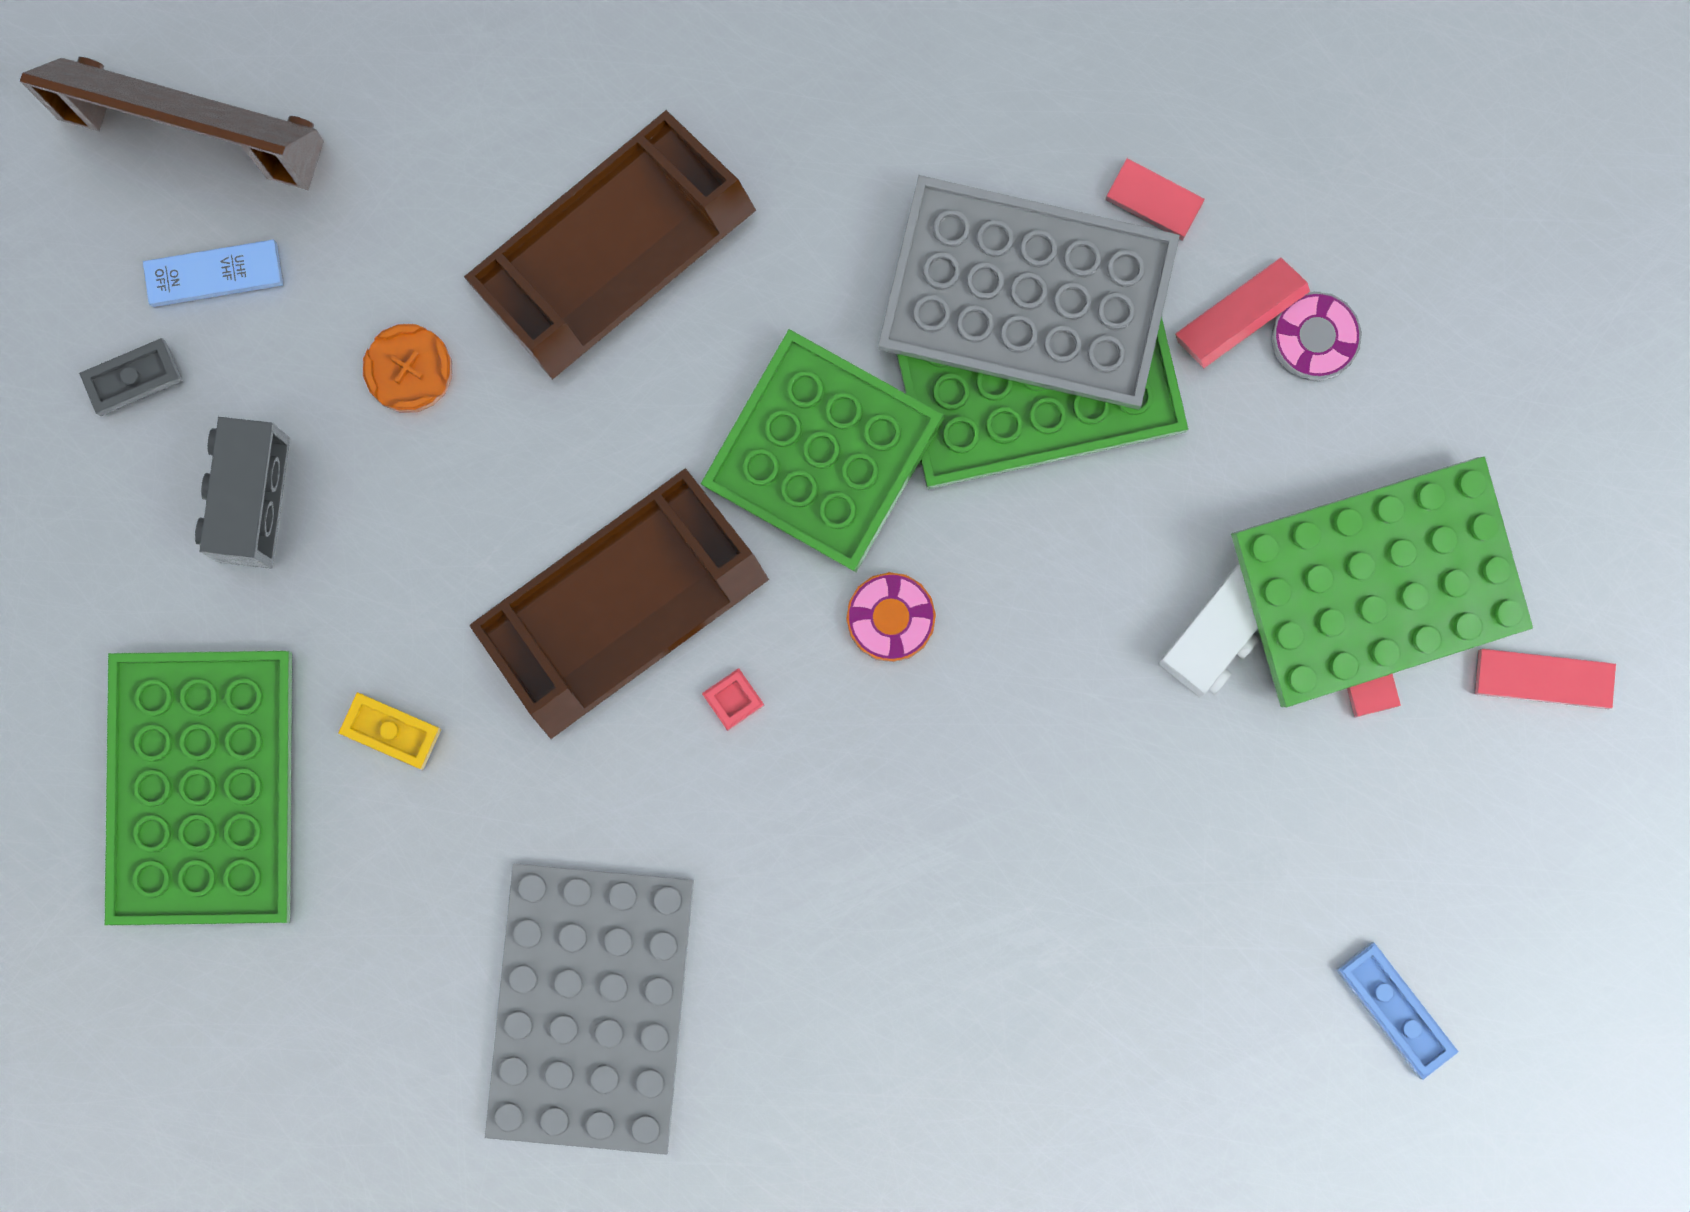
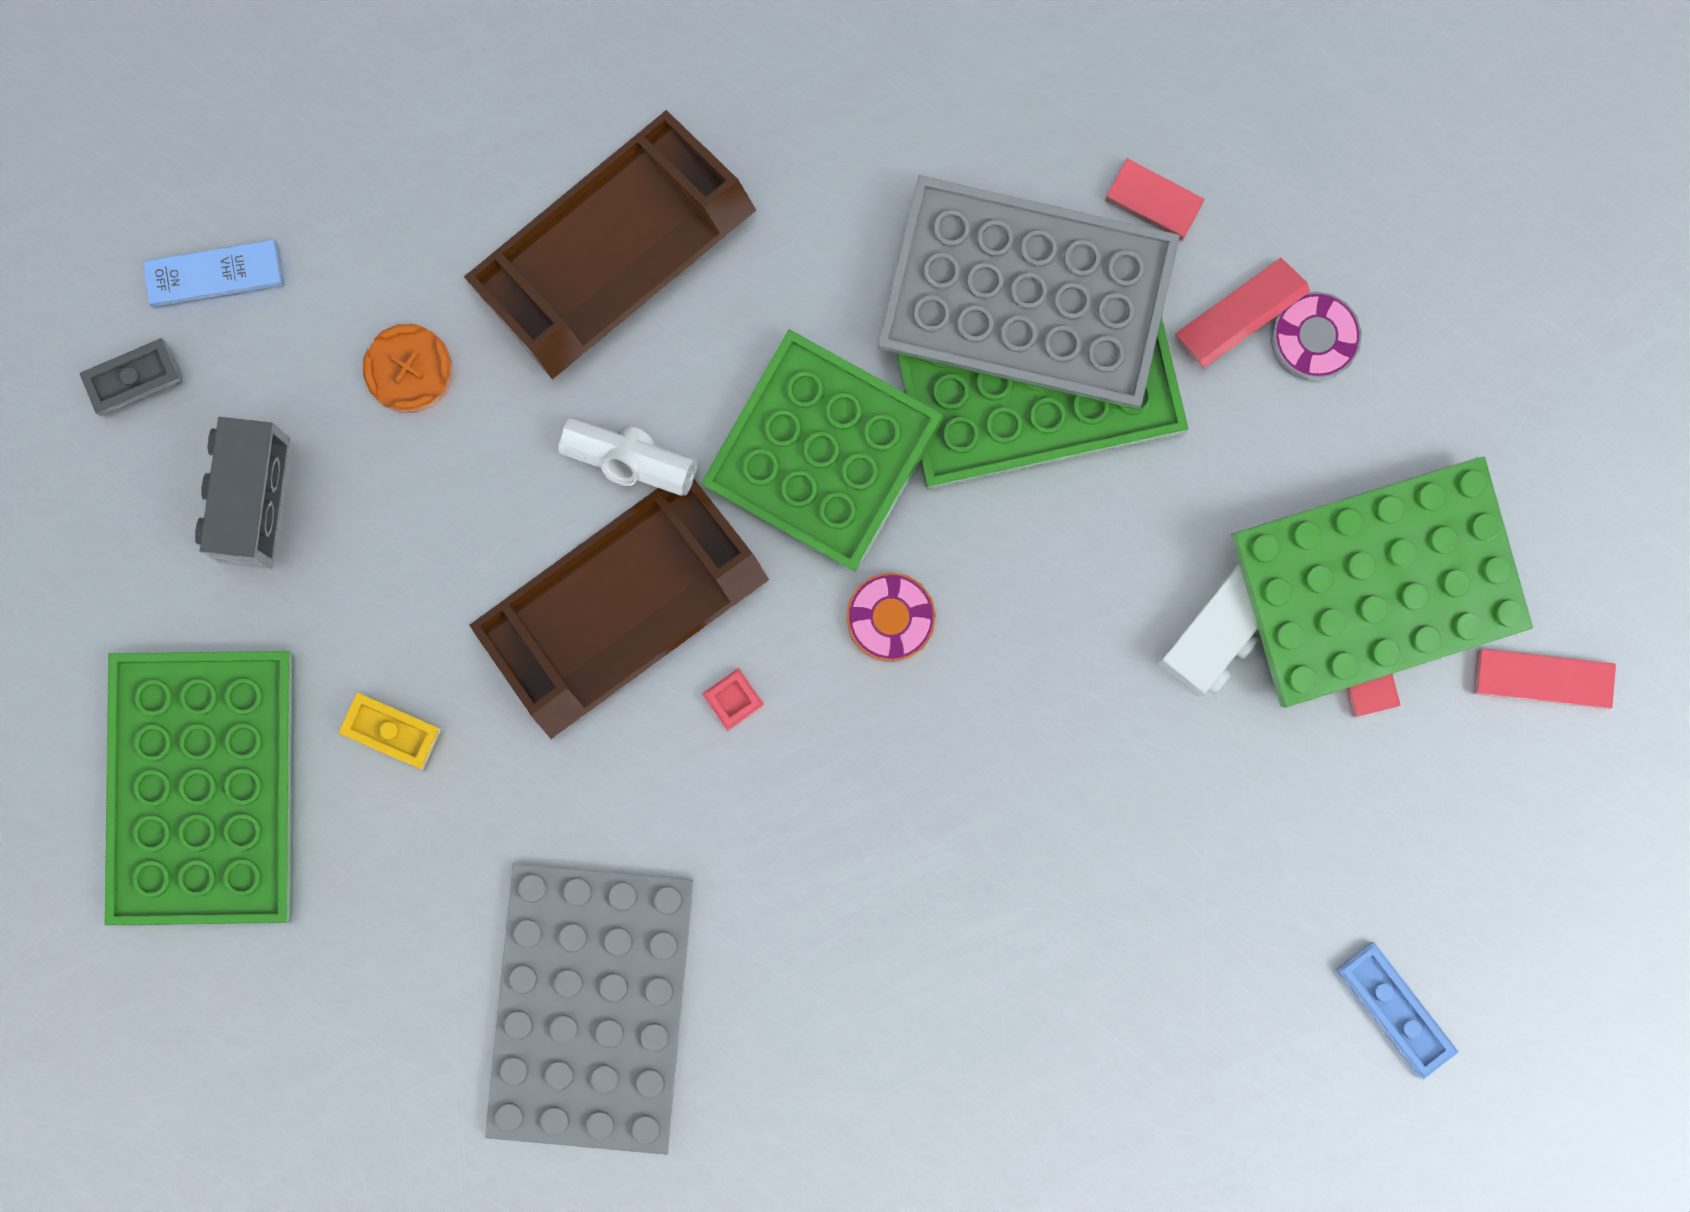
slope [20,57,324,191] -> none
none -> white piece [559,417,697,496]

